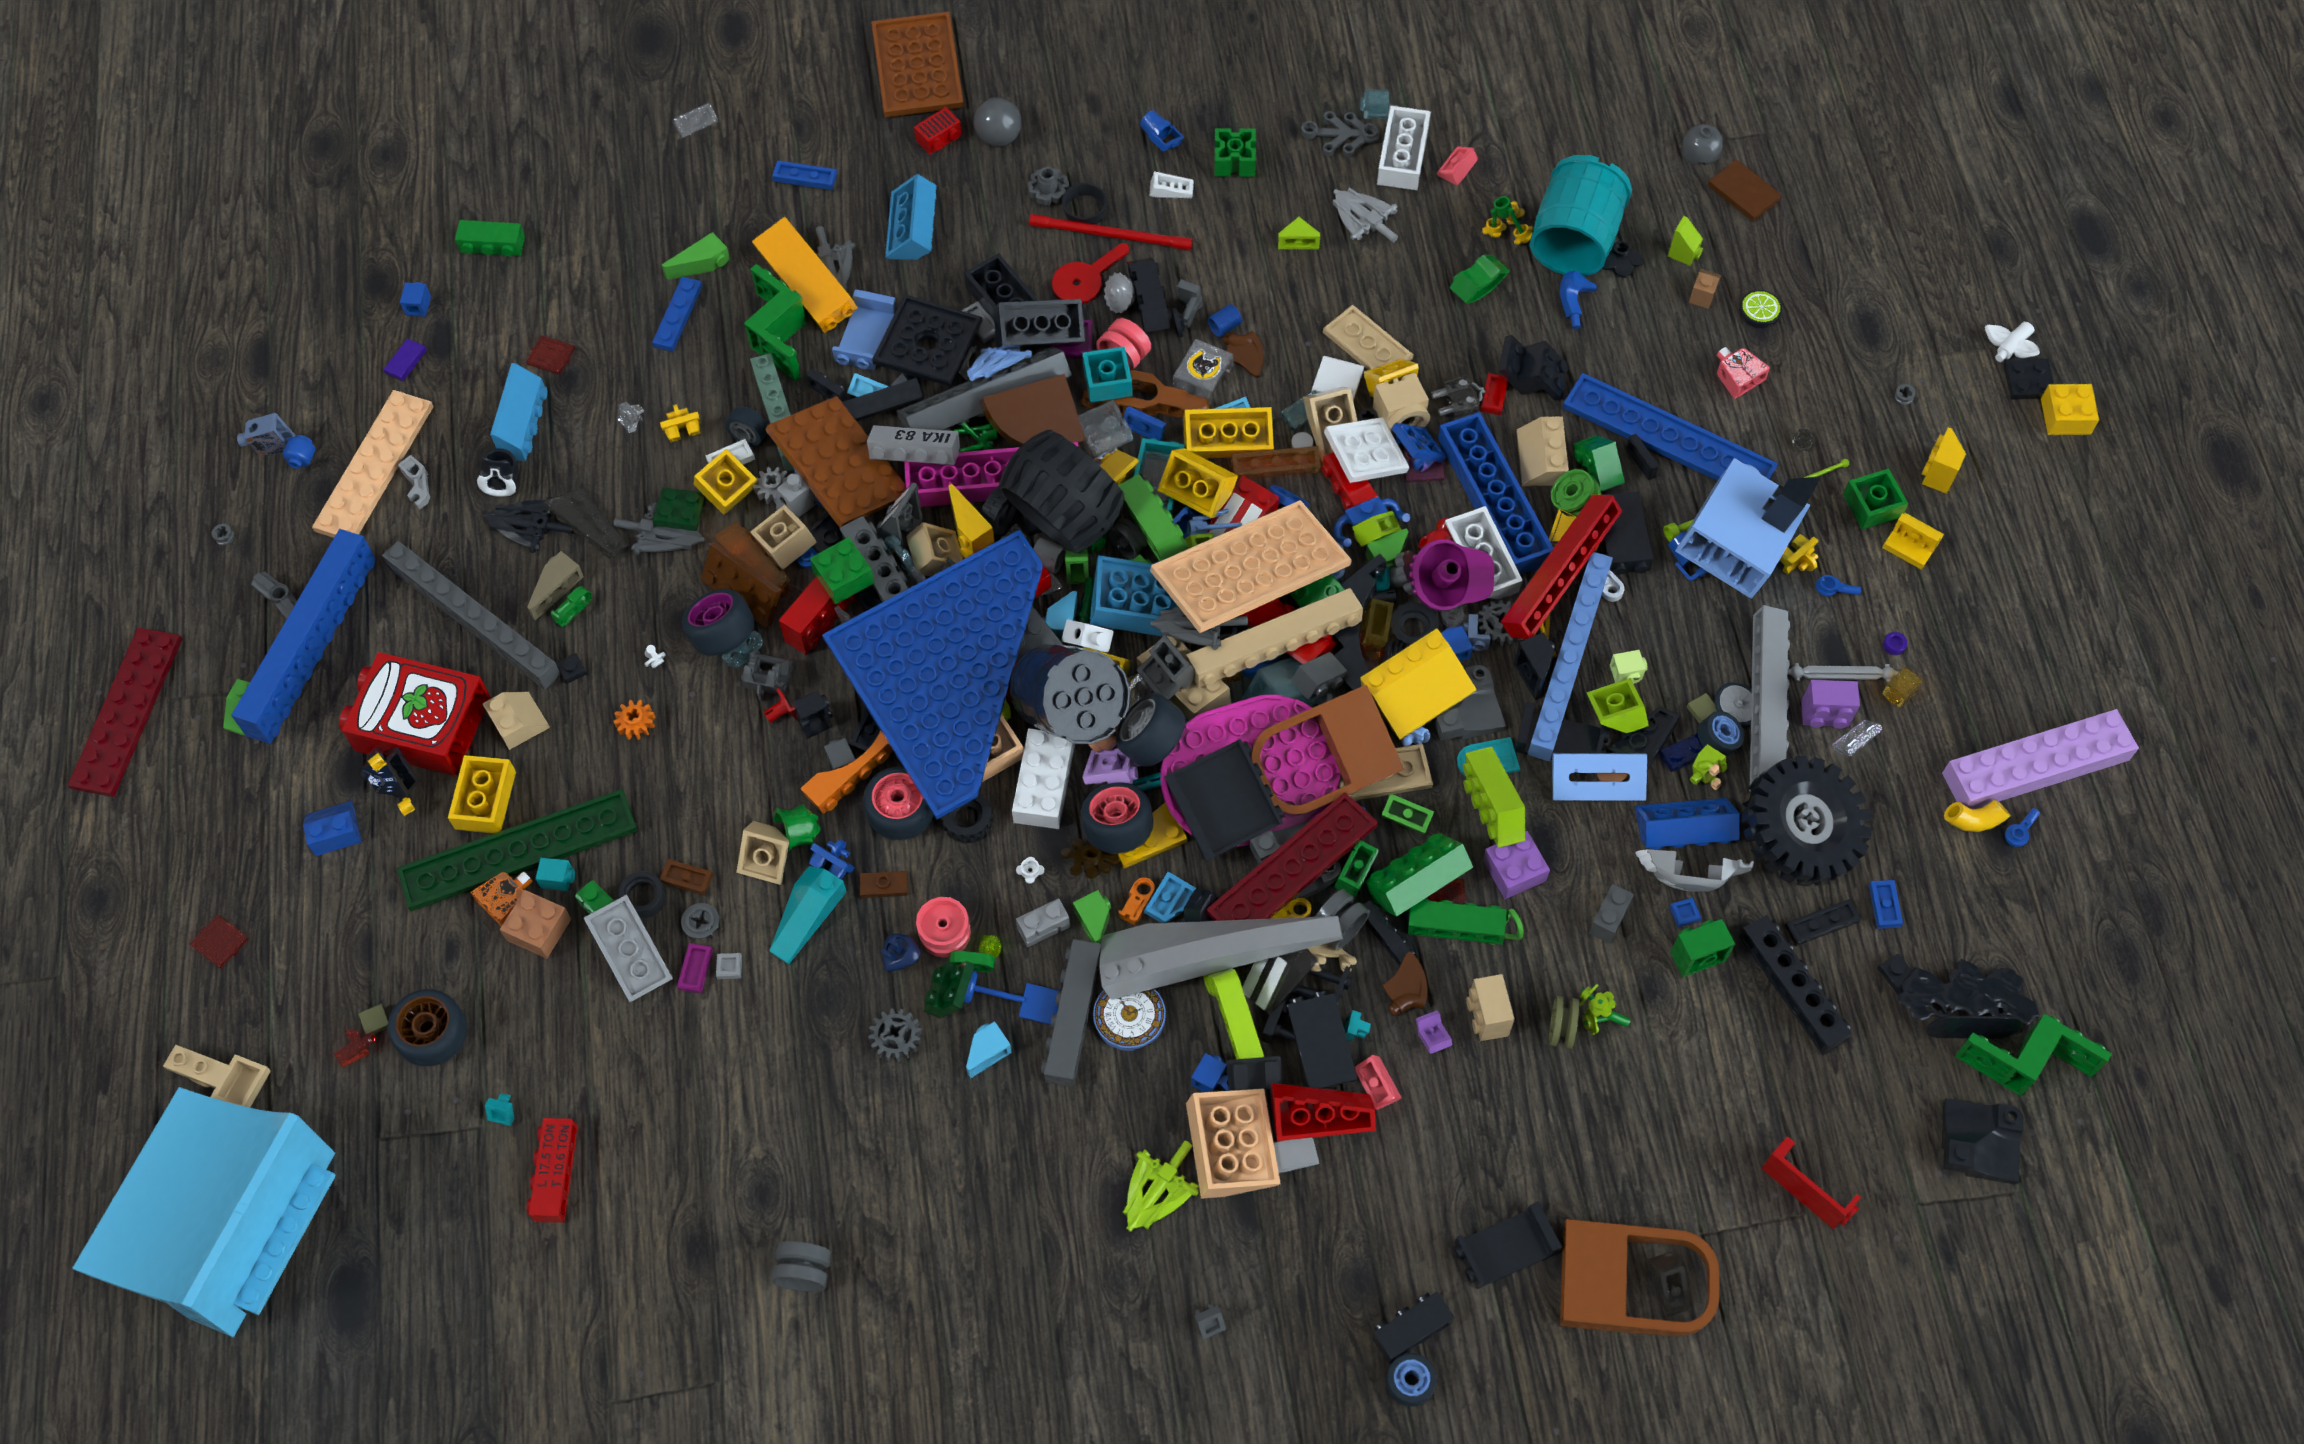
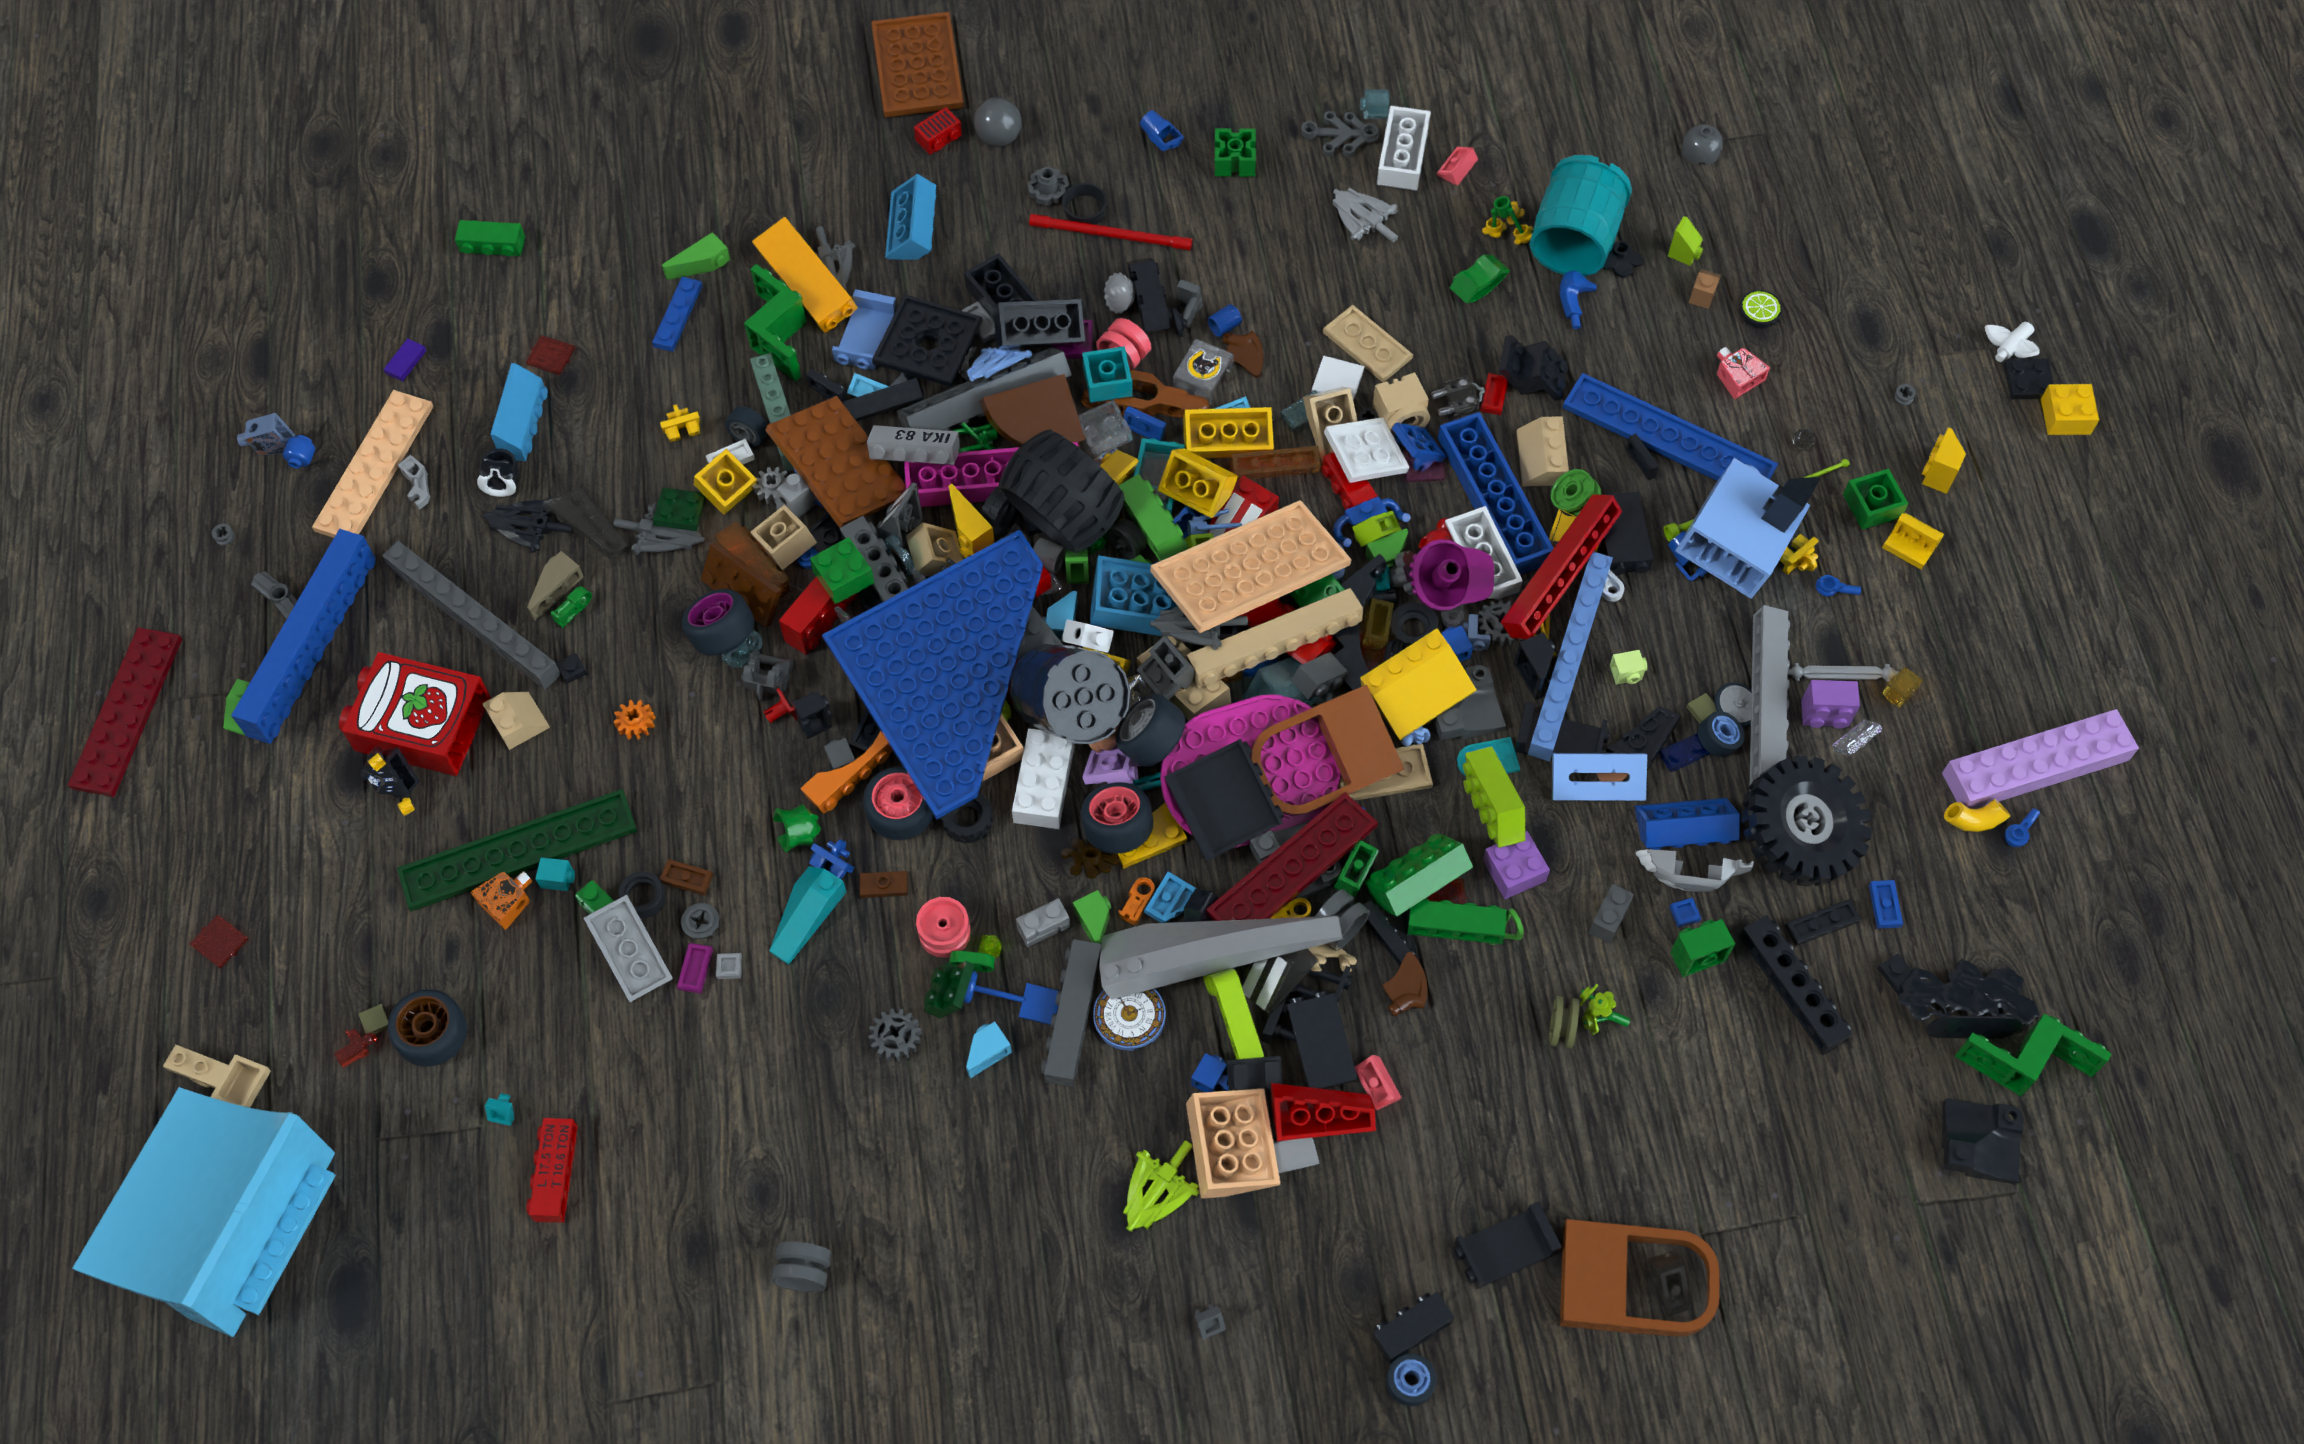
blue slope [303,801,362,856] -> none
blue brick [400,282,431,317] -> none
yellow brick [448,755,516,833] -> none
nougat brick [500,890,571,959] -> none
clear tile [618,402,644,433] -> none
white plate [645,645,666,668] -> none
clear slope [672,103,718,138] -> none
tan slope [736,821,789,885] -> none
blue plate [772,160,837,190] -> none
dark blue piece [880,933,921,971] -> none
white plate [1016,857,1044,884] -> none
red piece [1052,243,1129,304] -> none
dark green pin [1075,577,1094,638] -> none
white slope [1150,172,1193,198] -> none
blue plate [1268,485,1309,508] -> none
lime slope [1278,217,1320,249] -> none
light grey tile [1291,432,1313,454] -> none
teal tile [1344,1010,1371,1042] -> none
yellow slope [1363,358,1419,398] -> none
bright green brick [1381,794,1434,835] -> none
medium lavender bracket [1416,1011,1452,1054] -> none
tan brick [1466,974,1514,1041] -> none
green brick [1573,435,1625,491] -> none
lime slope [1587,678,1649,733] -> none
lime piece [1690,744,1727,790] -> none
reddish brown tile [1708,159,1782,221] -> none
red panel [1762,1136,1861,1230] -> none
dark purple tile [1883,632,1907,655] -> none

